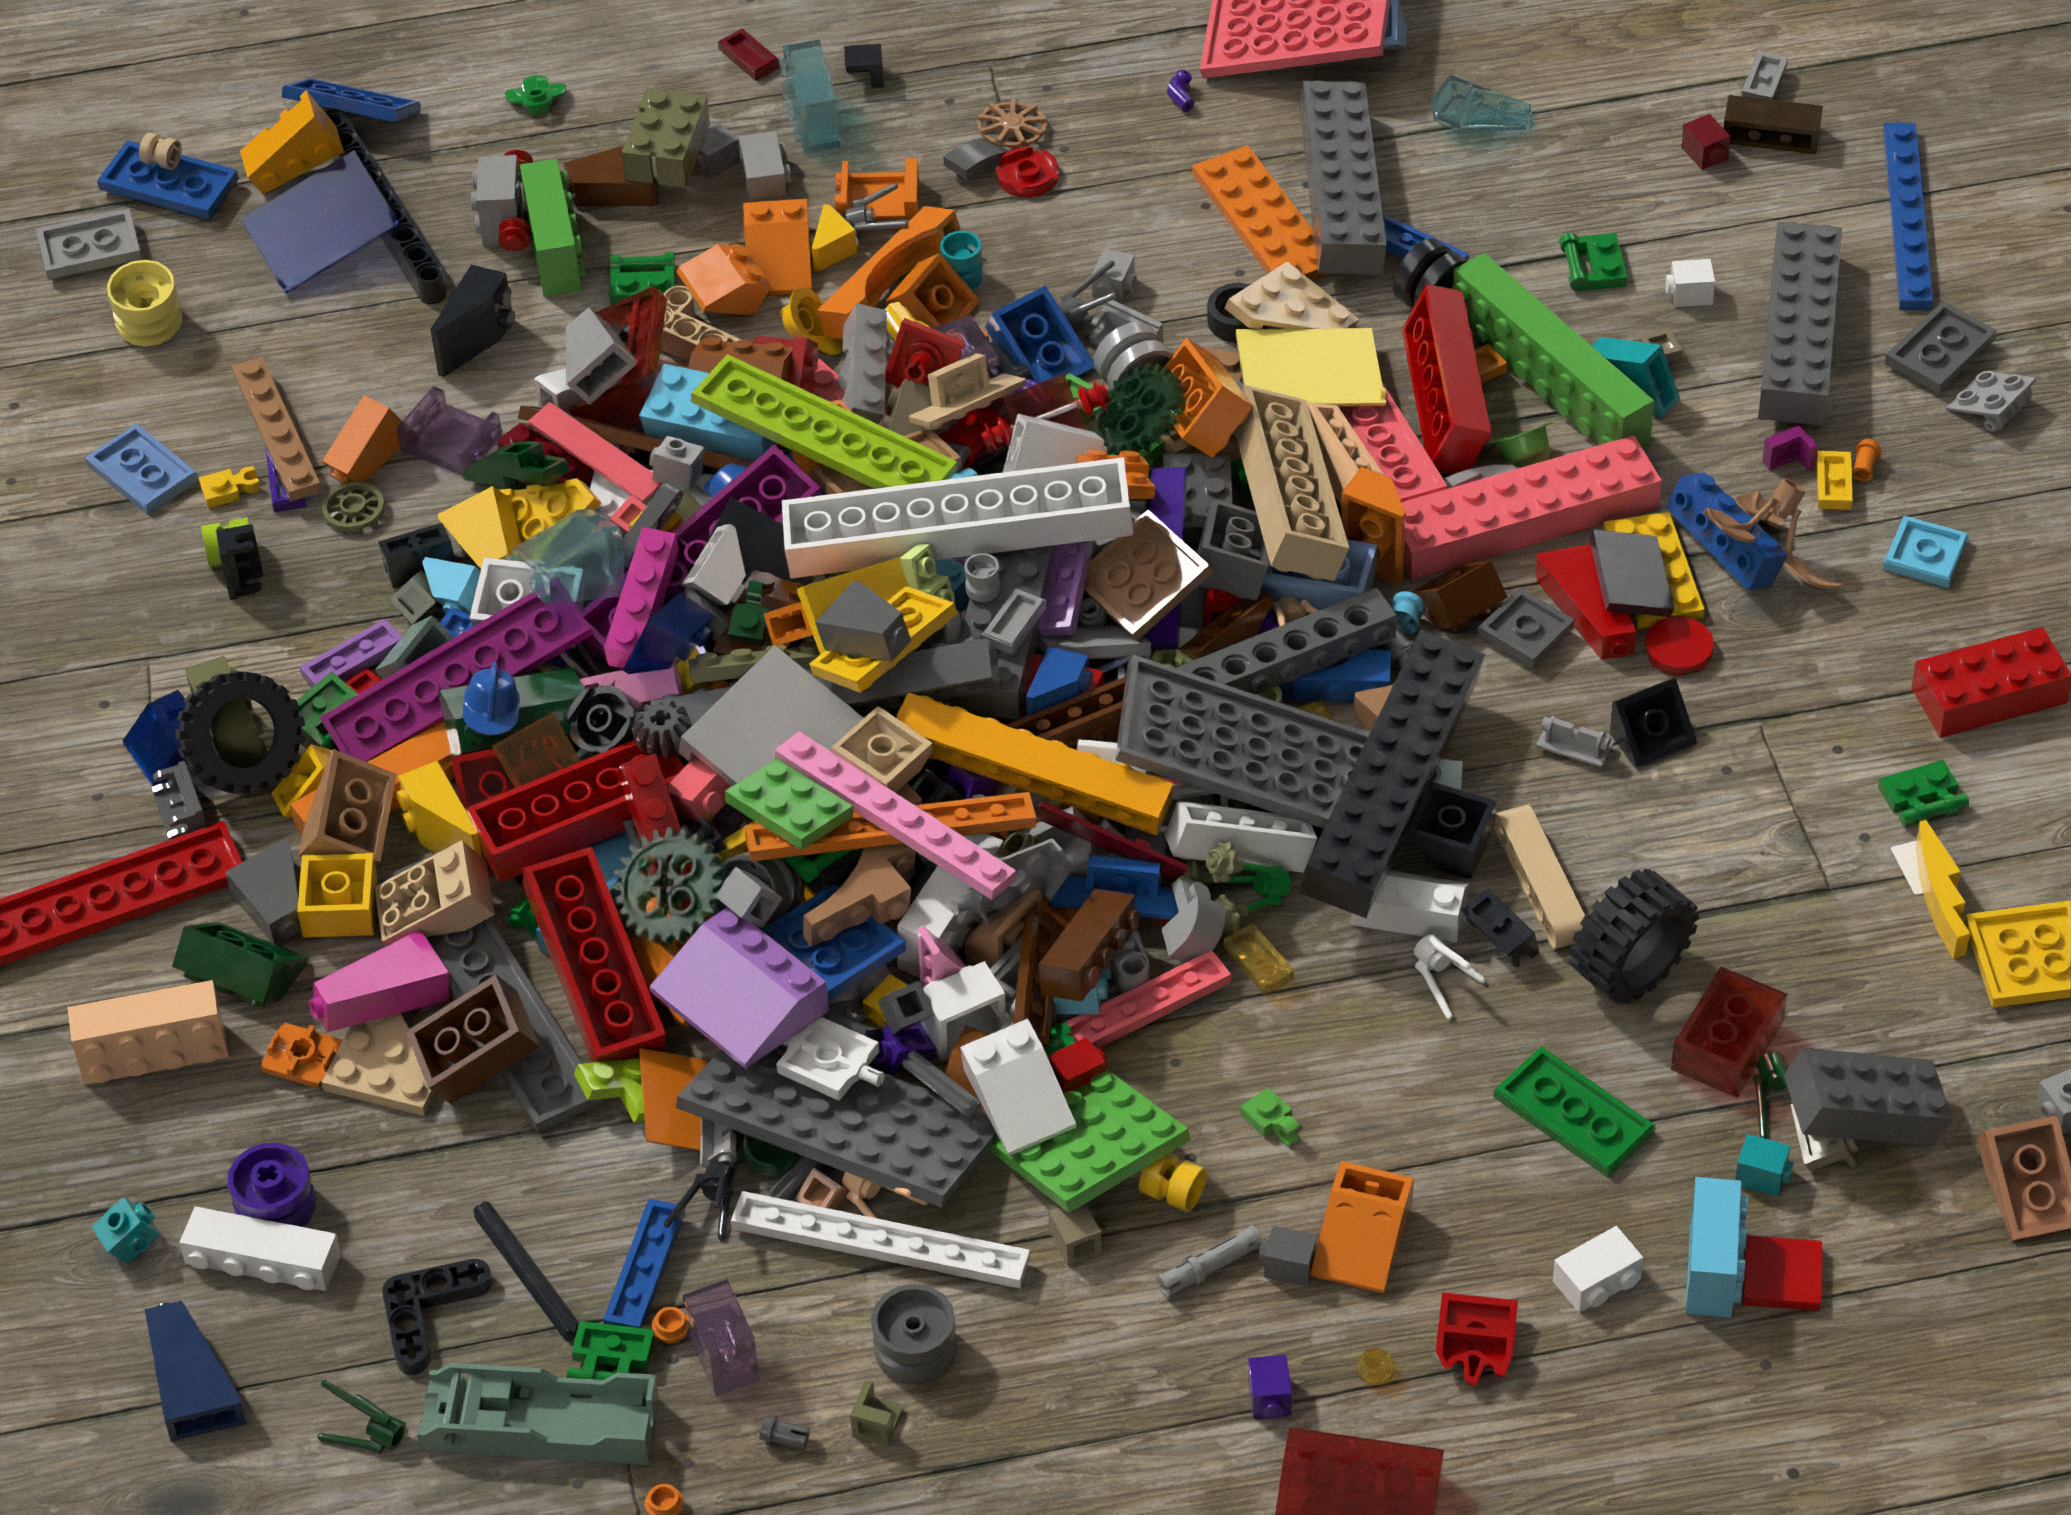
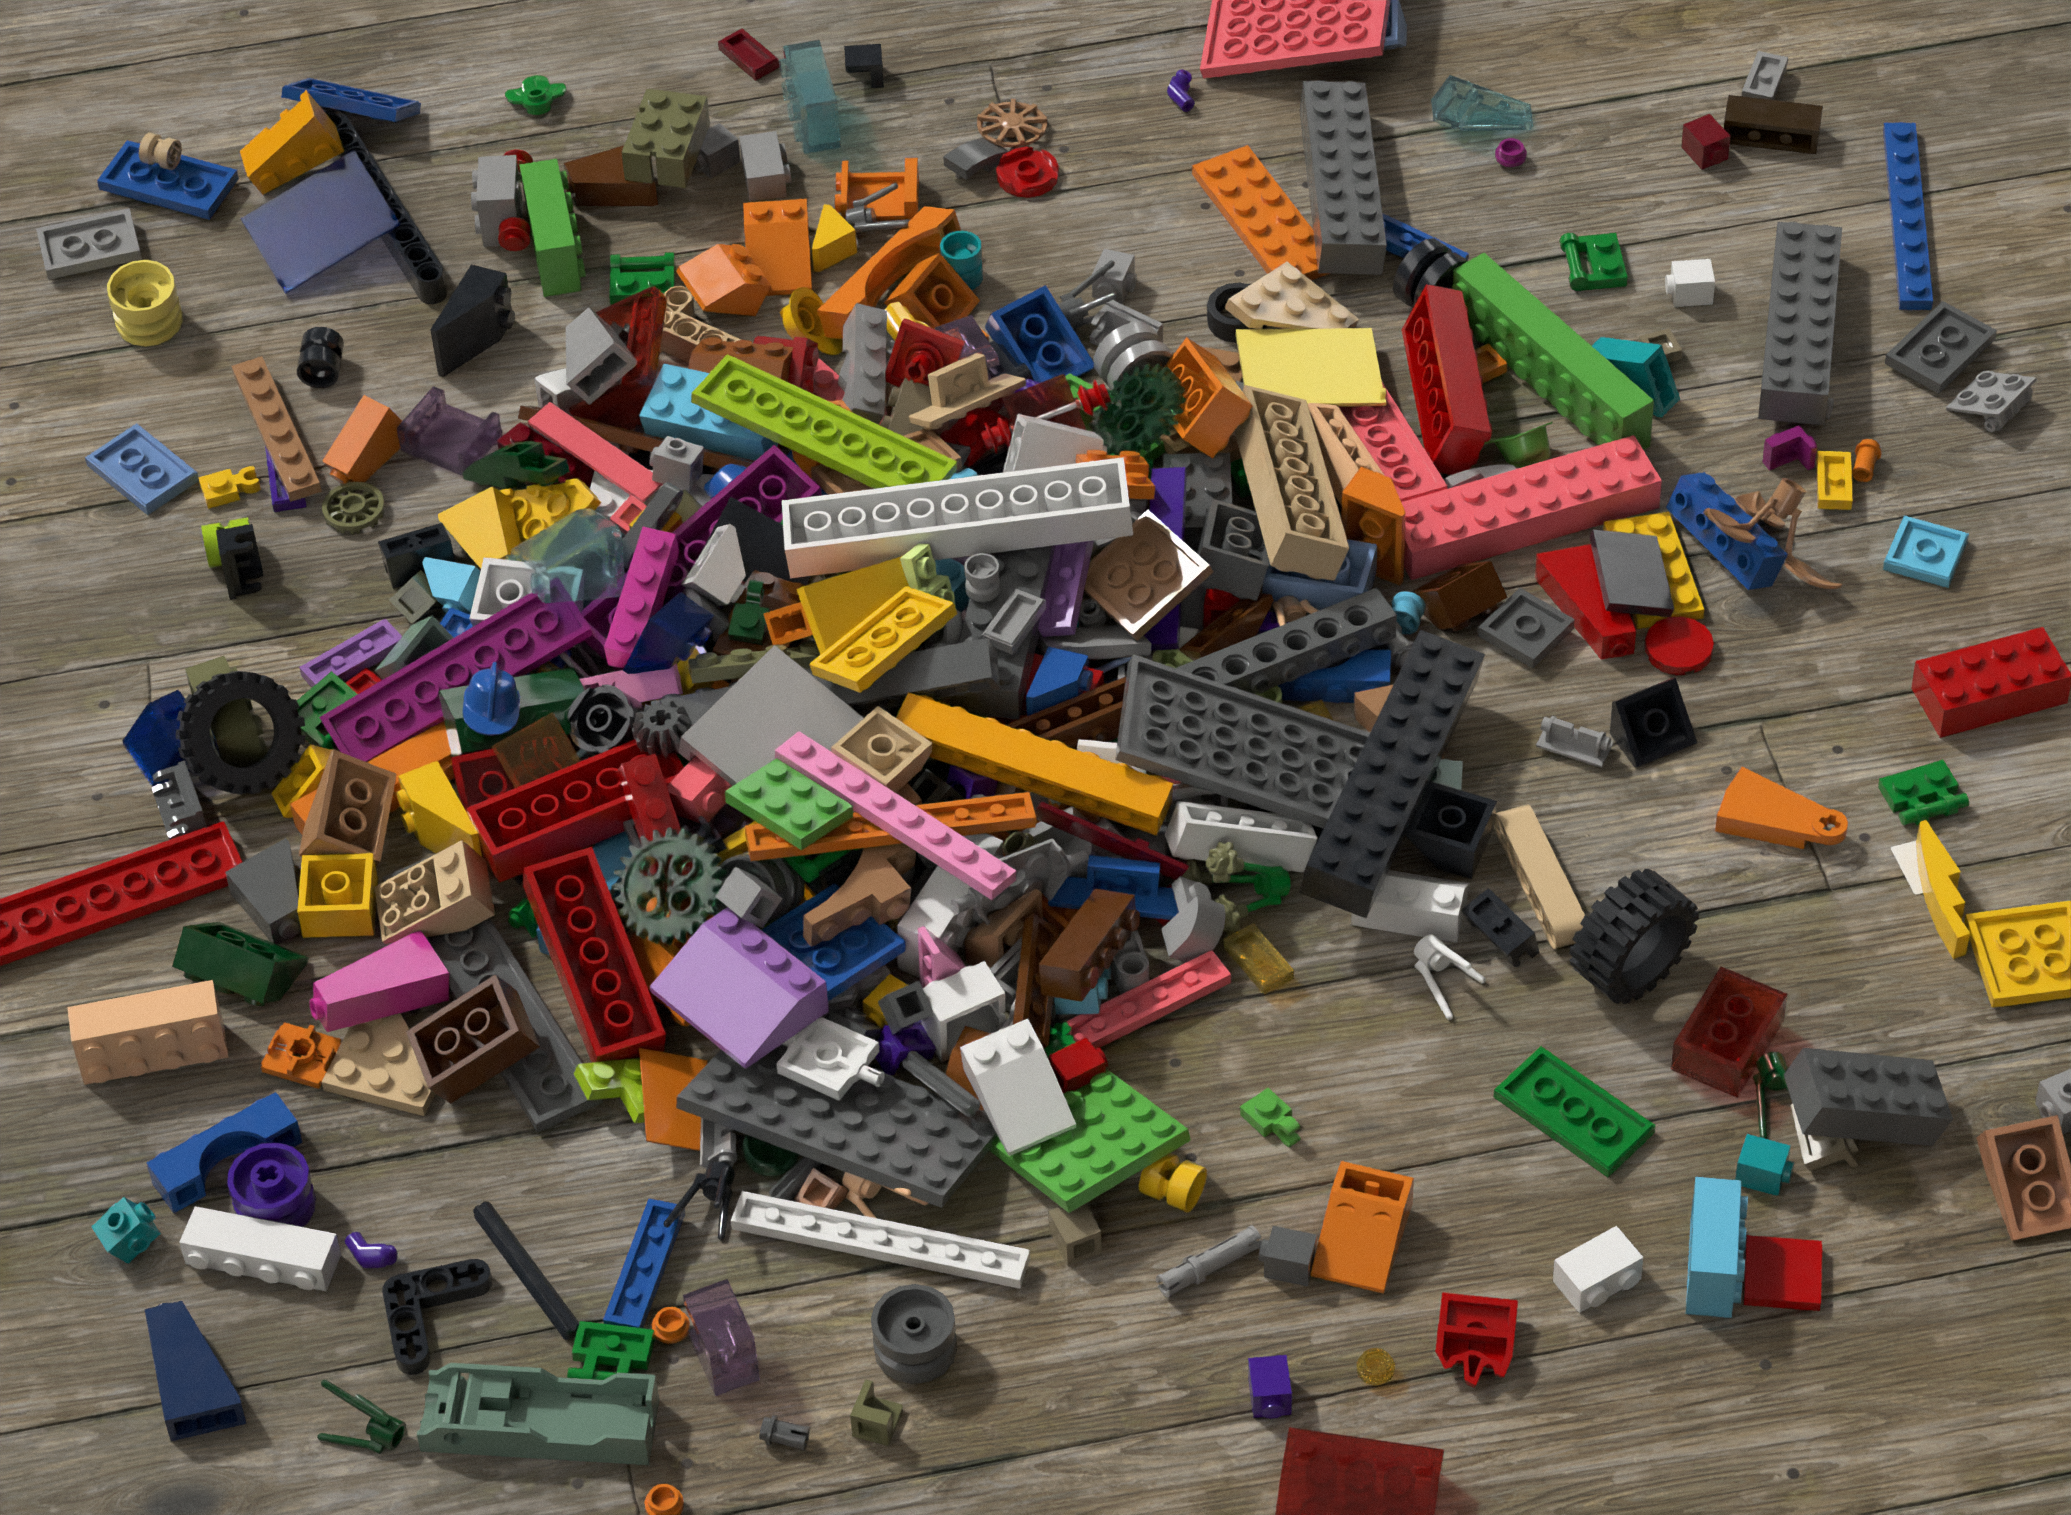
dark grey slope [815,581,911,662] -> none
none -> blue arch [147,1092,302,1213]
none -> black wheel [297,327,344,388]
none -> dark purple arm [345,1232,398,1269]
none -> magenta plate [1495,138,1527,167]
none -> orange piece [1715,767,1848,849]

